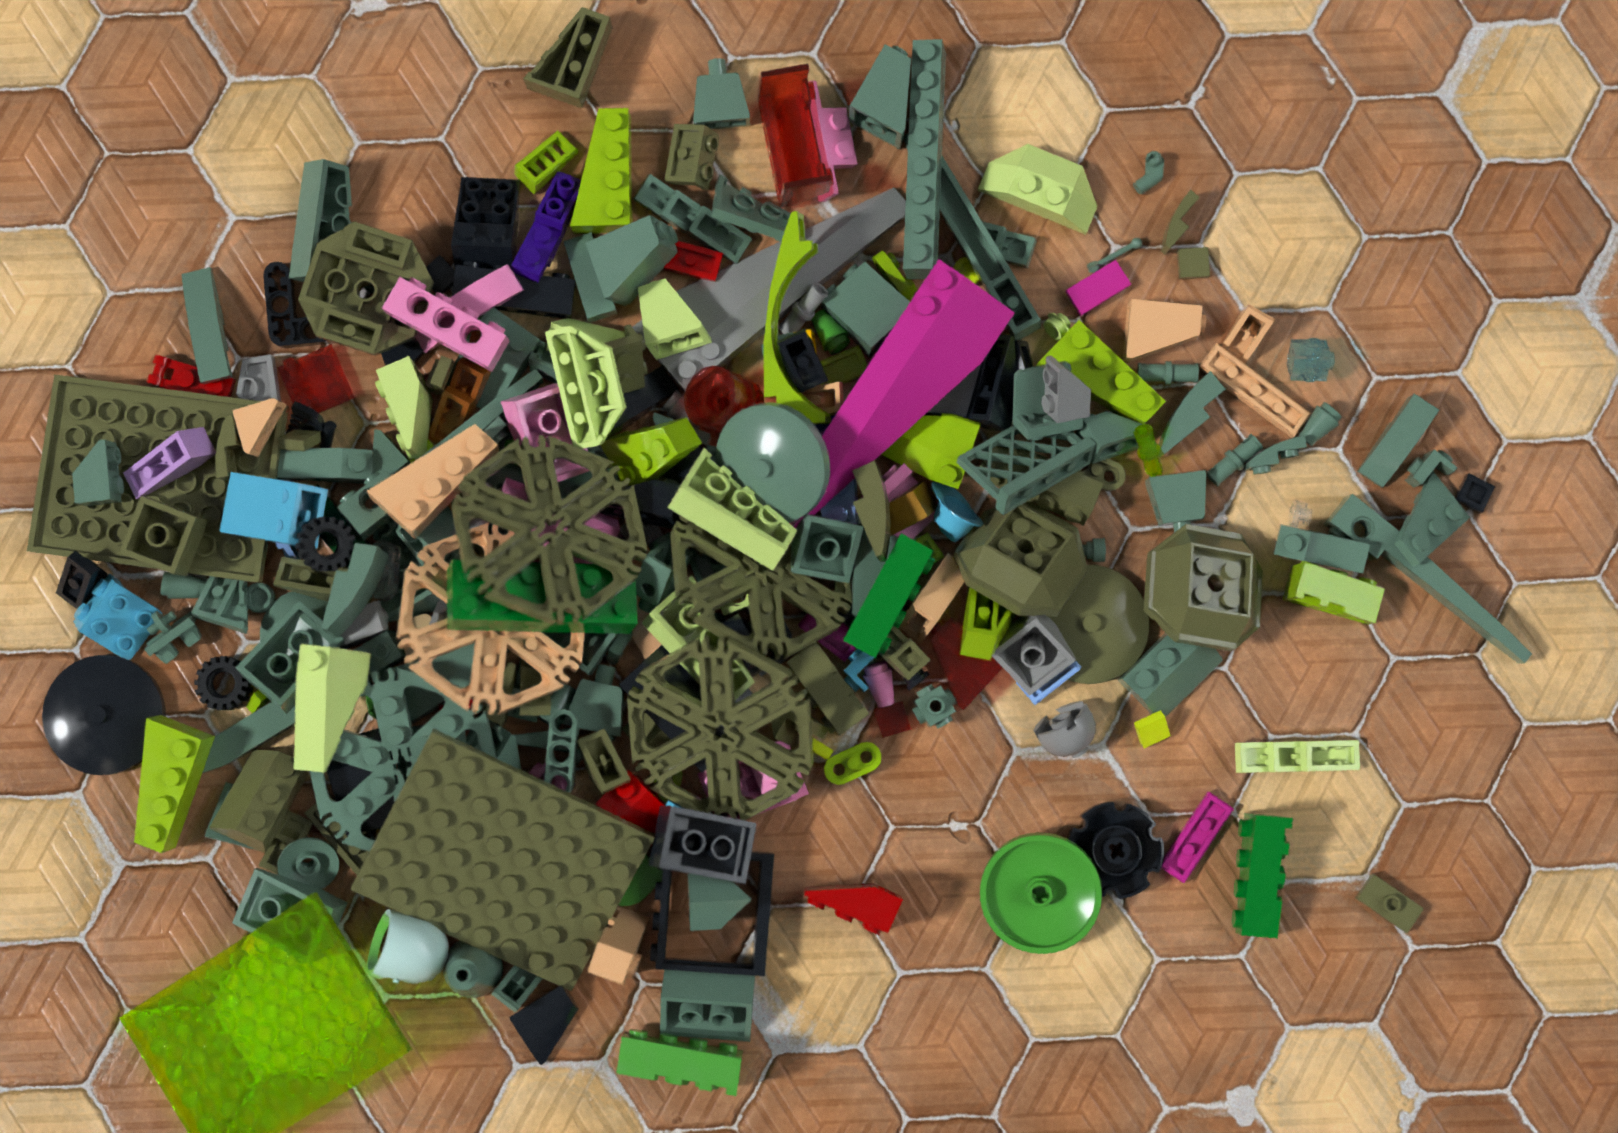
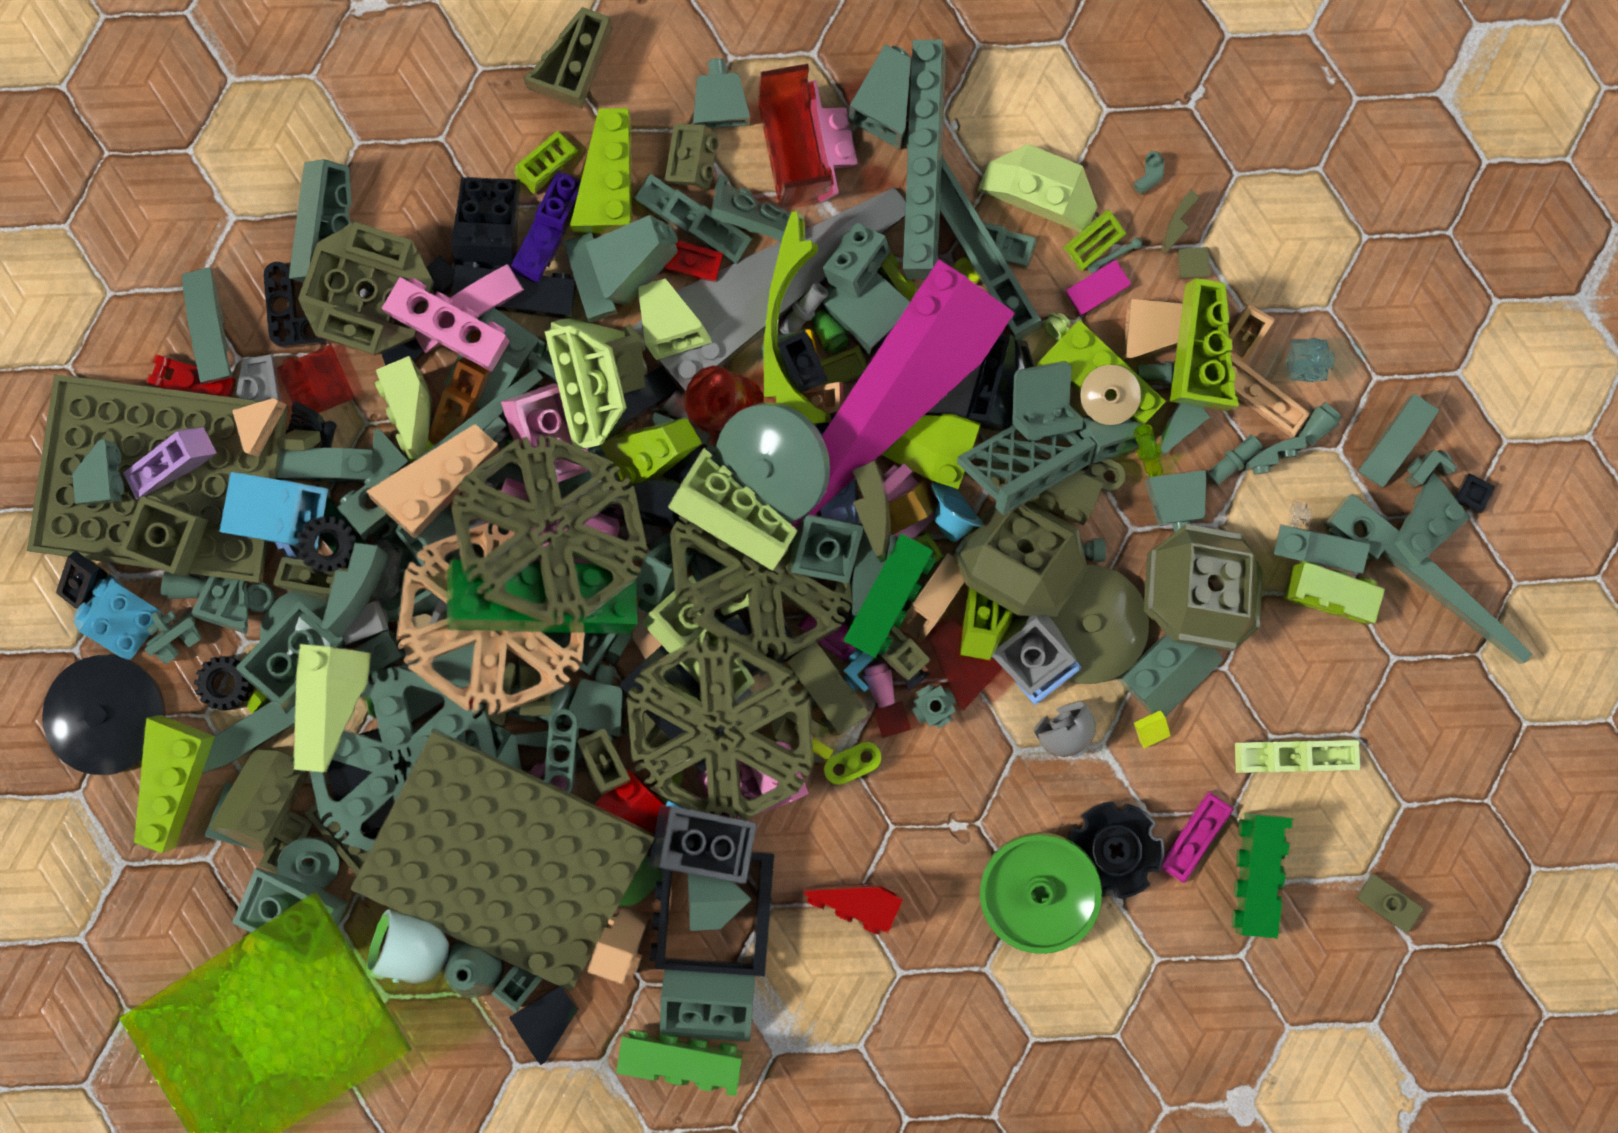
olive slope [215,415,243,481] -> none
olive slope [425,356,454,395] -> none
light grey slope [1042,355,1091,423] -> none
none -> sand green brick [823,222,891,298]
none -> lime tile [1062,210,1127,271]
none -> tan dish [1080,365,1141,425]
none -> lime wedge [1170,278,1239,411]

